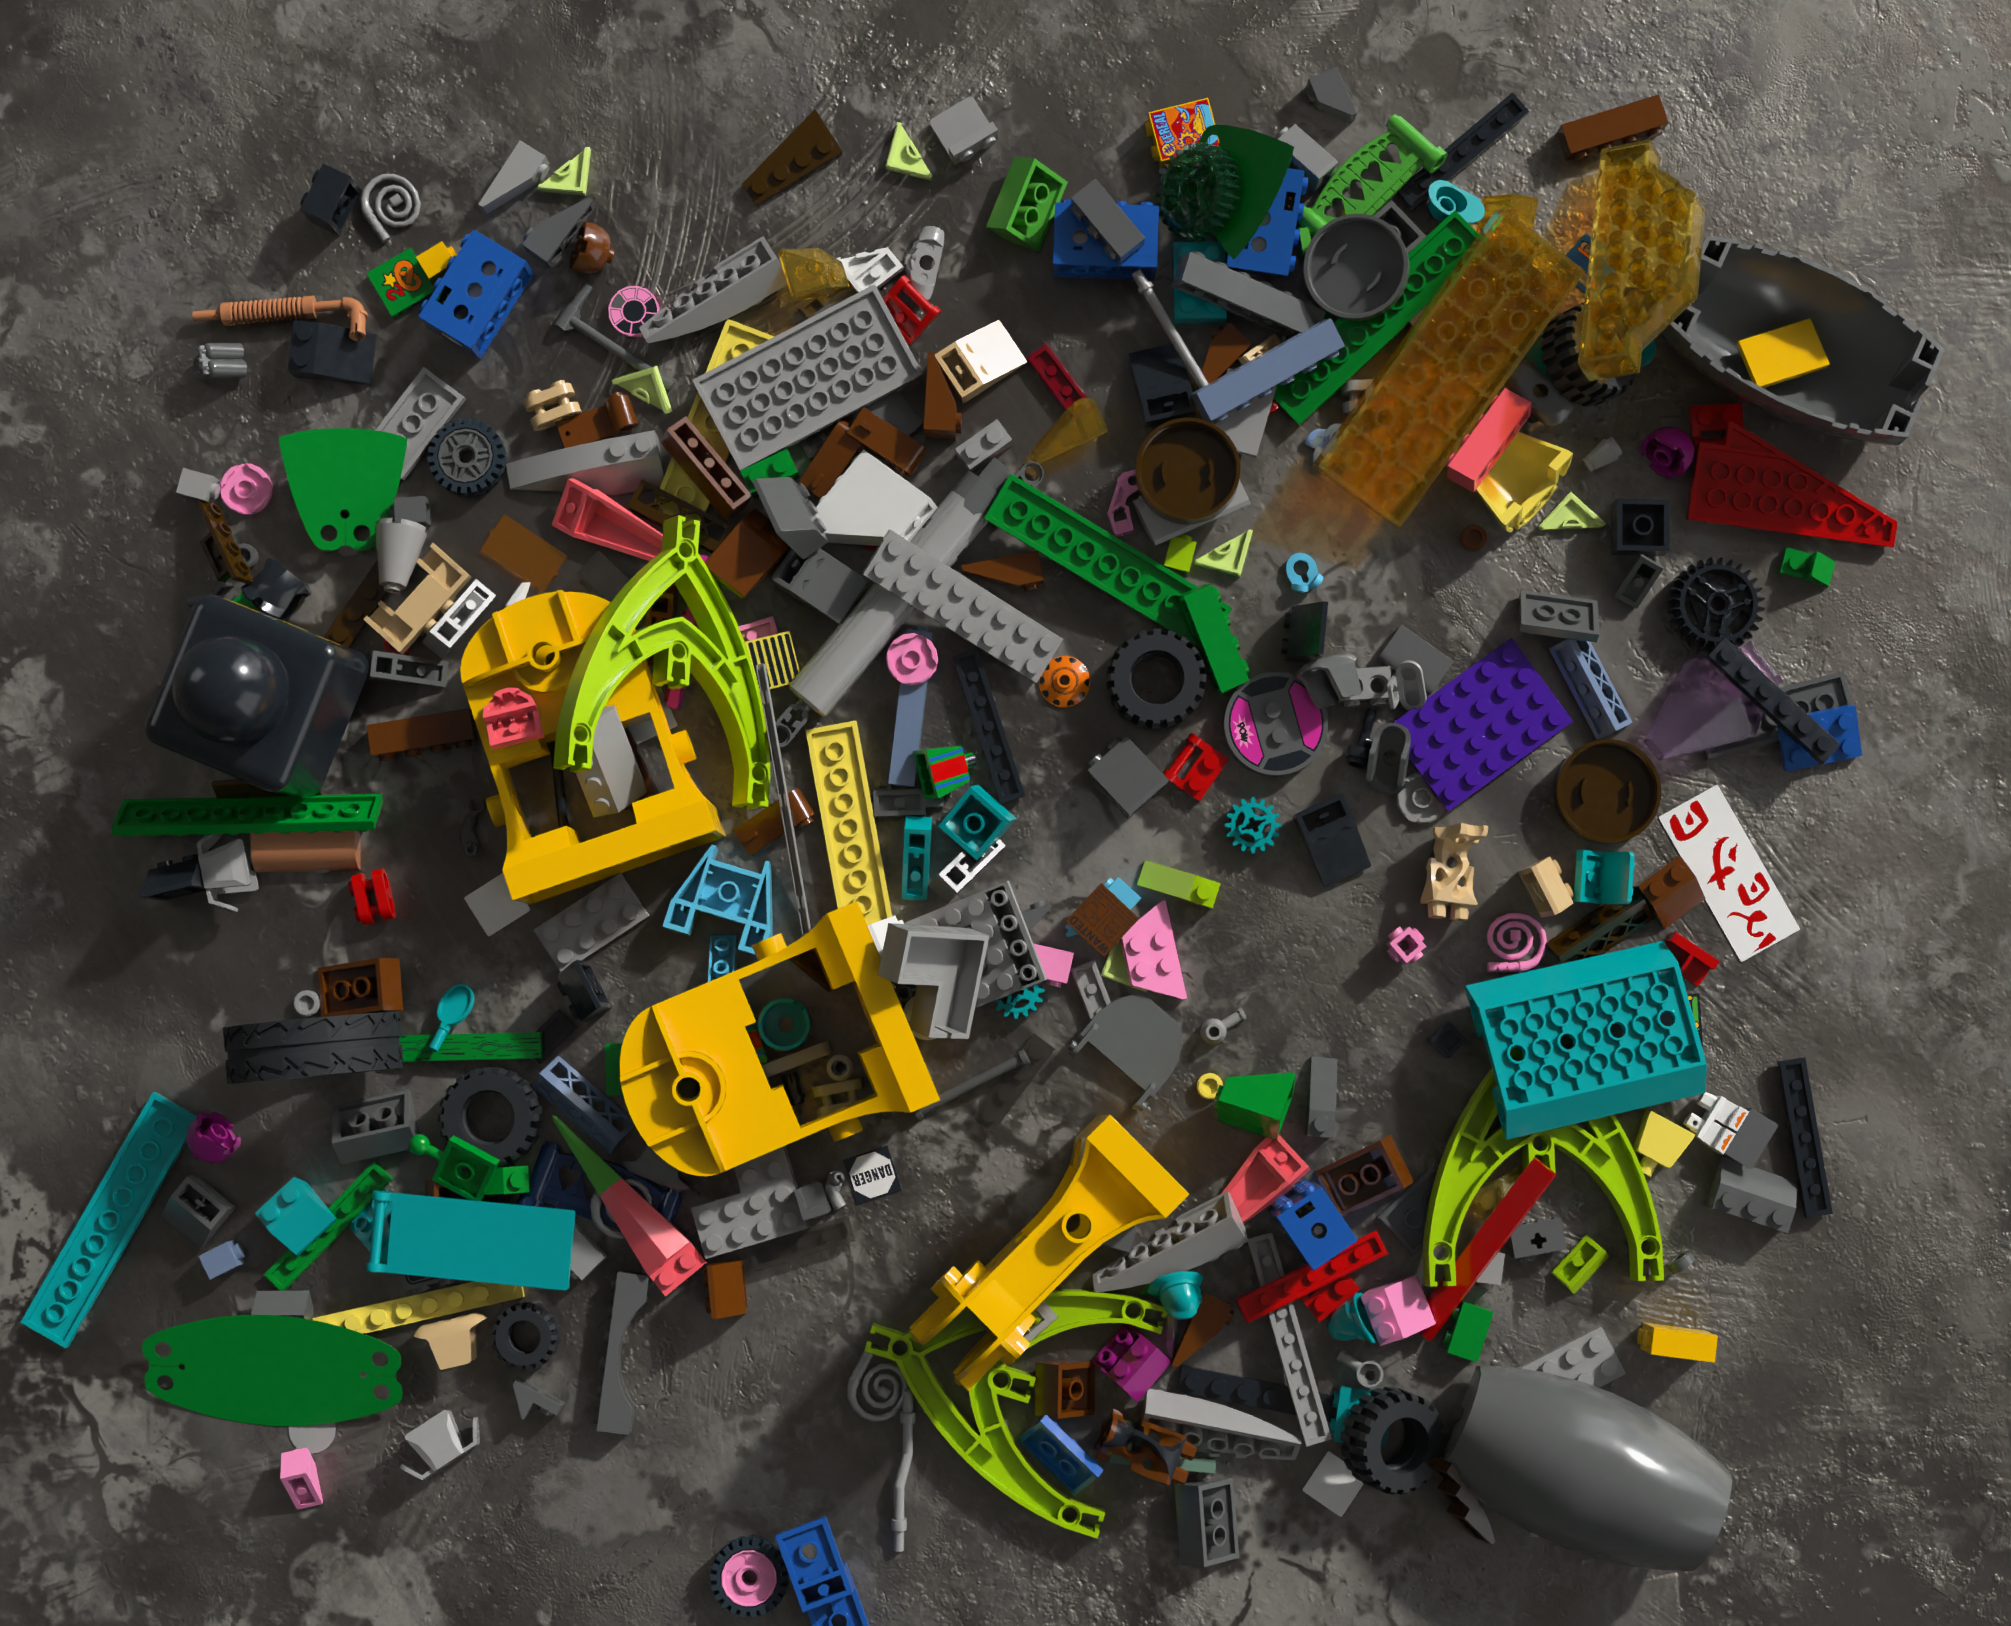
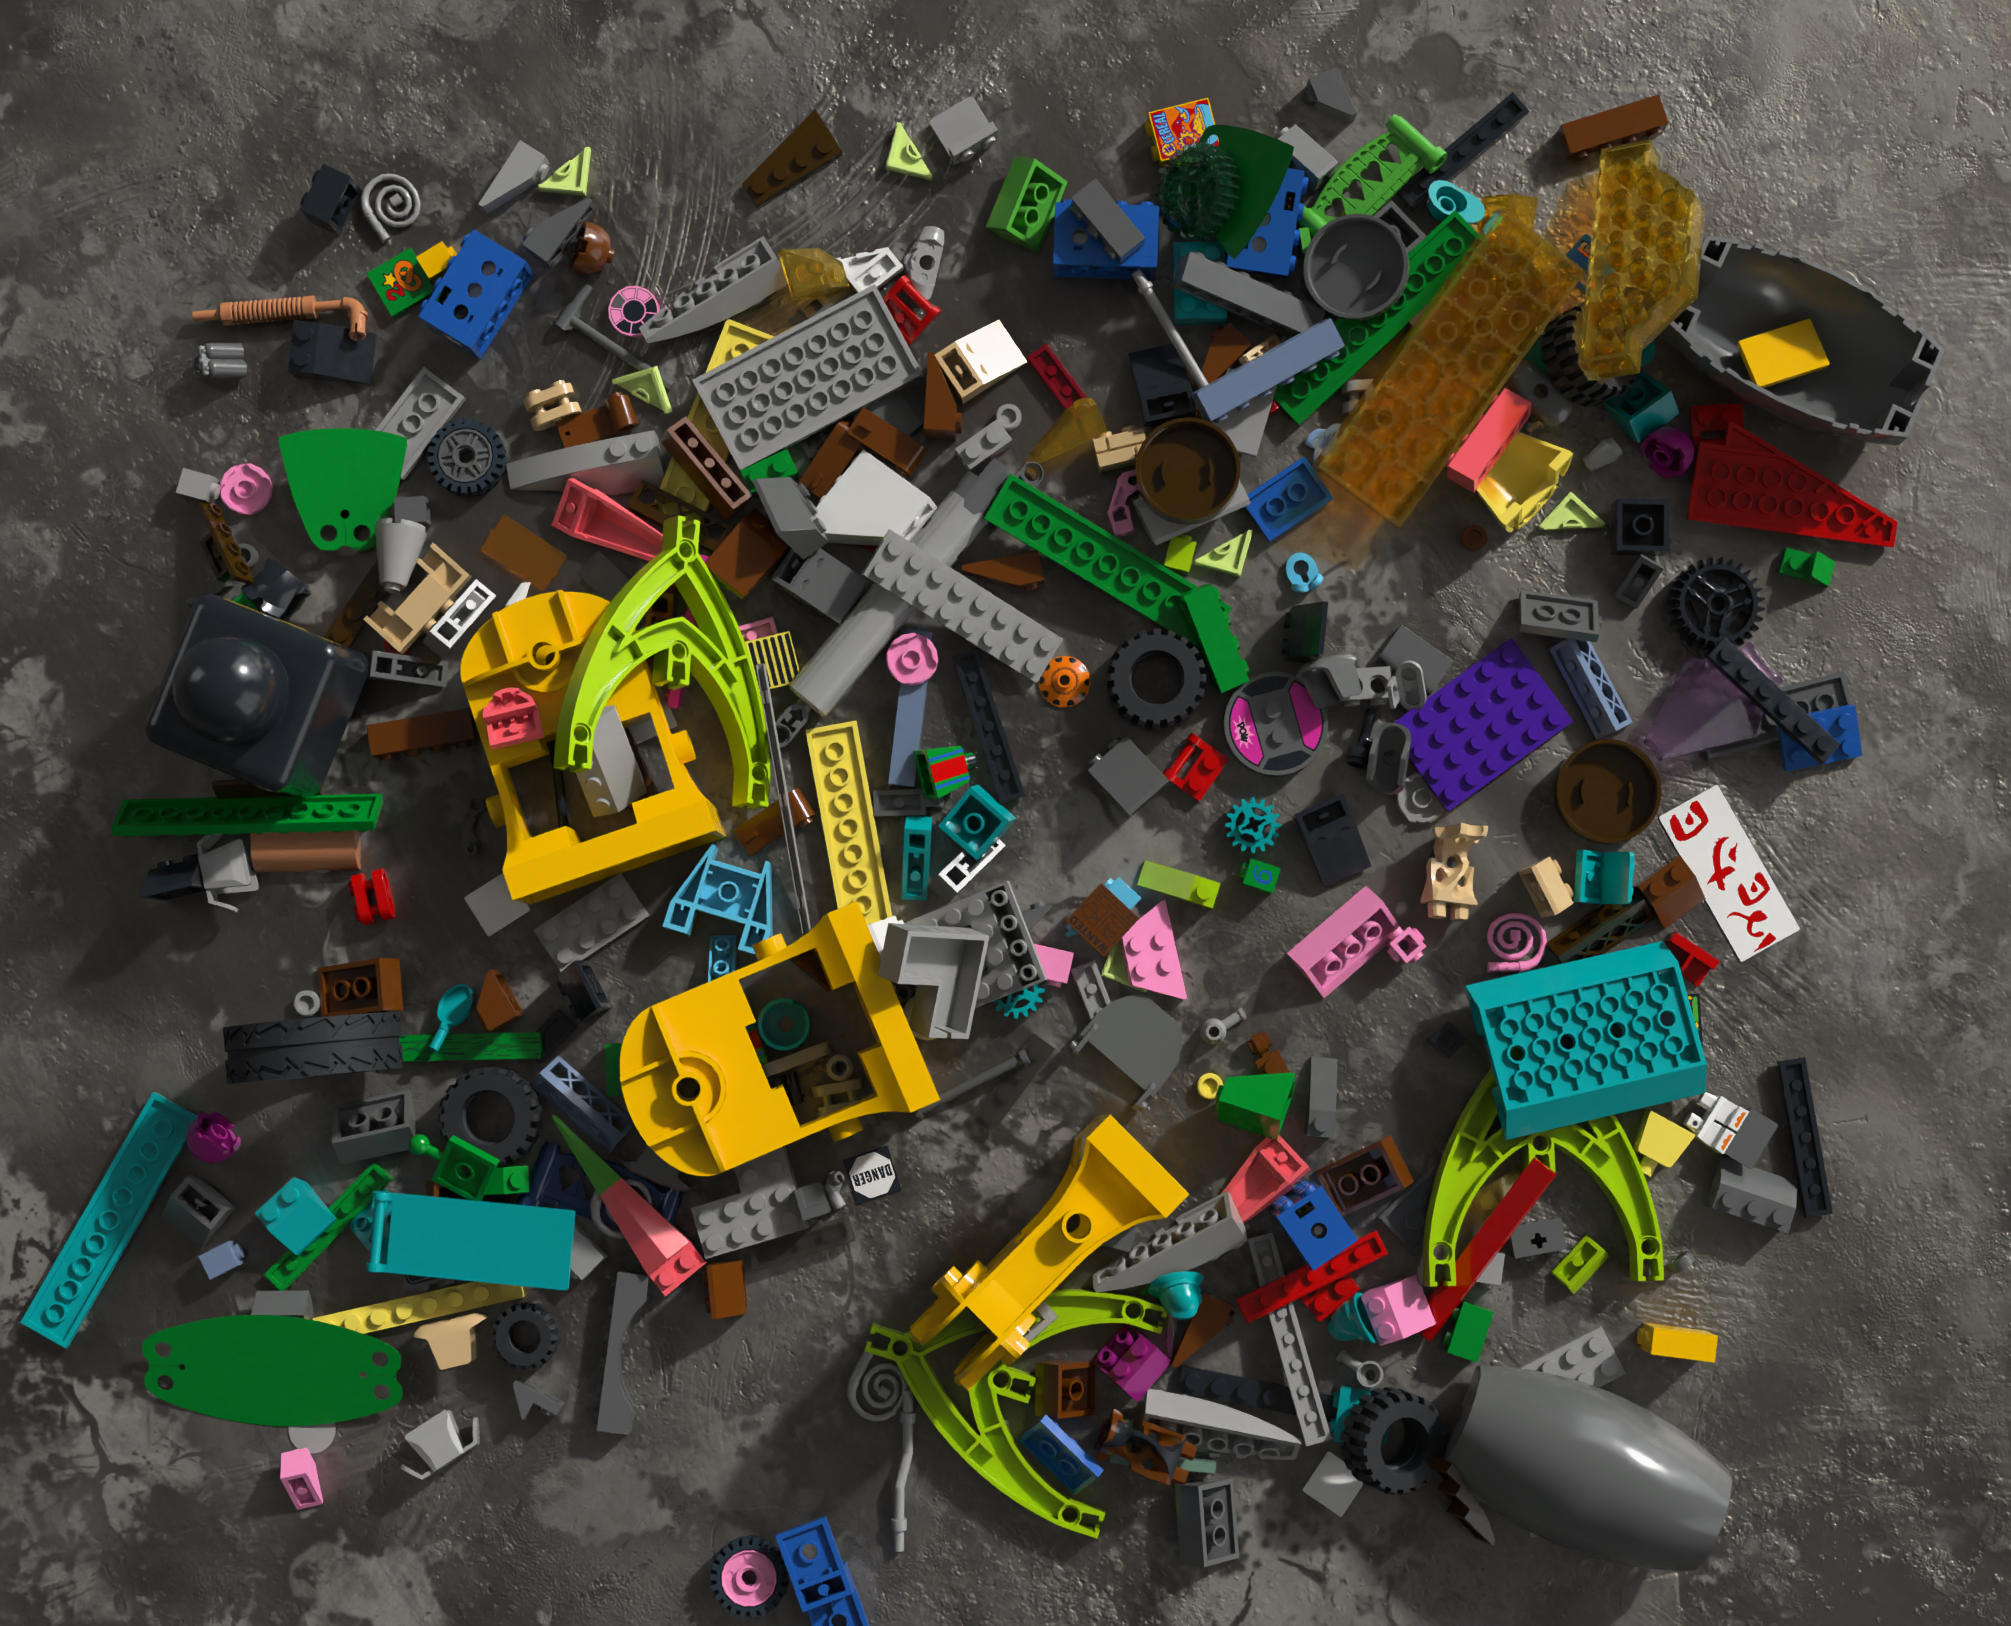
none -> reddish brown slope [476,969,525,1031]
none -> light grey tile [996,404,1021,431]
none -> tan brick [1092,425,1146,473]
none -> green brick [1239,859,1281,894]
none -> blue plate [1244,456,1333,543]
none -> reddish brown plate [1247,1032,1289,1075]
none -> bright pink slope [1287,886,1399,998]
none -> teal slope [1602,370,1679,443]

